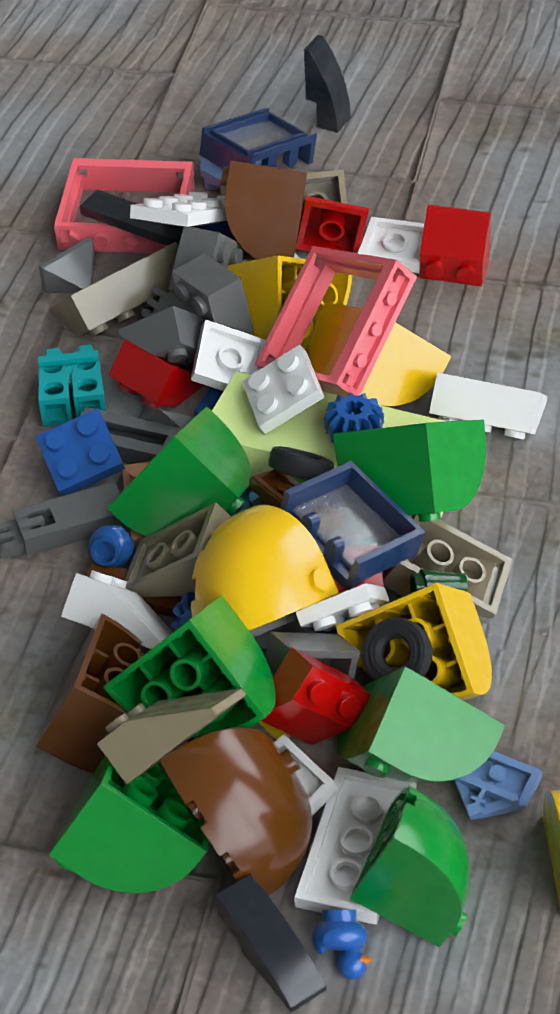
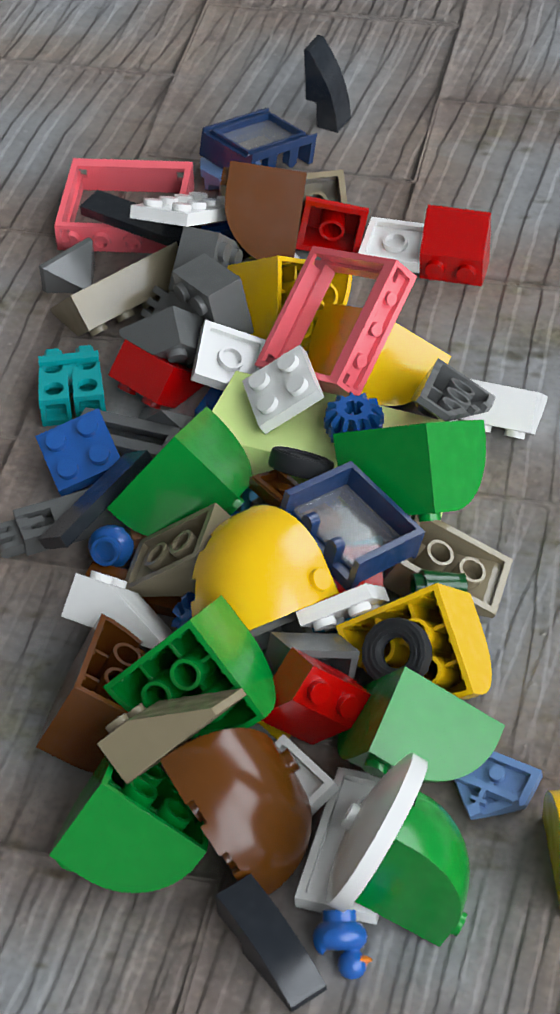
none -> black tile [38,450,153,549]
none -> white dish [326,752,428,912]
none -> dark grey wedge [411,358,496,422]

